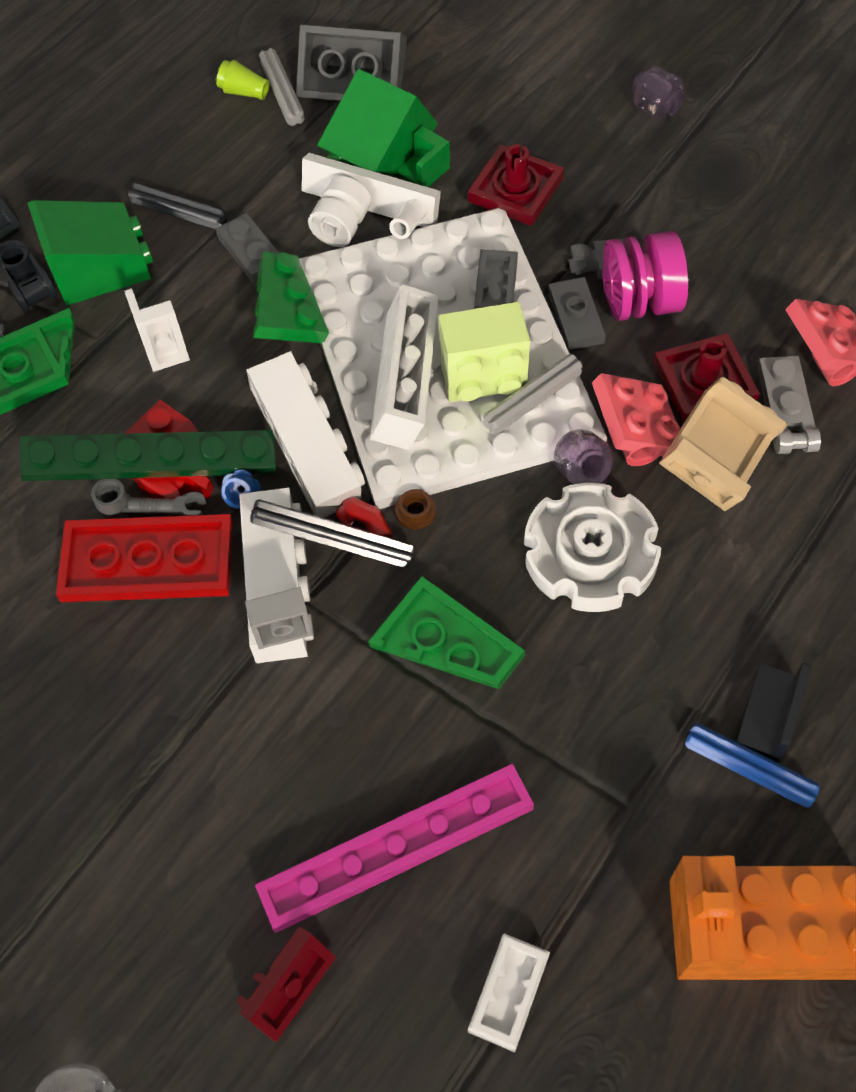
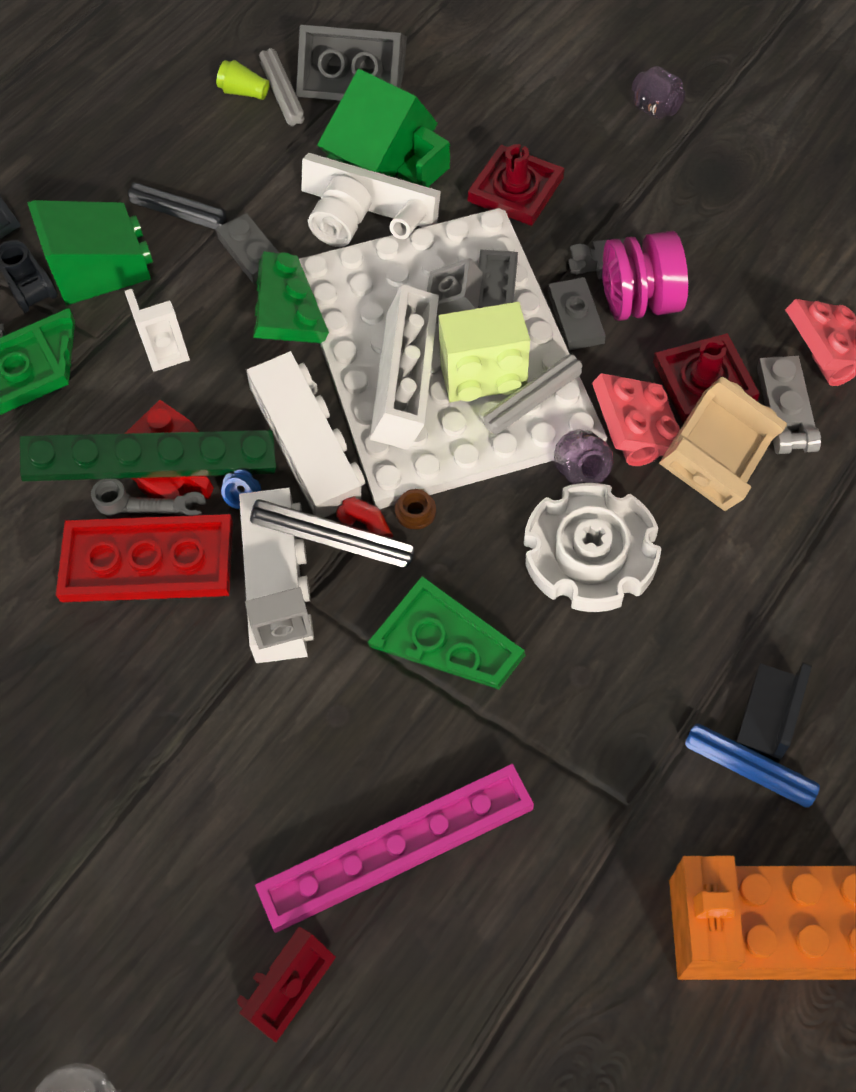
white plate [468,933,550,1052] -> none
none -> light grey piece [427,258,483,323]

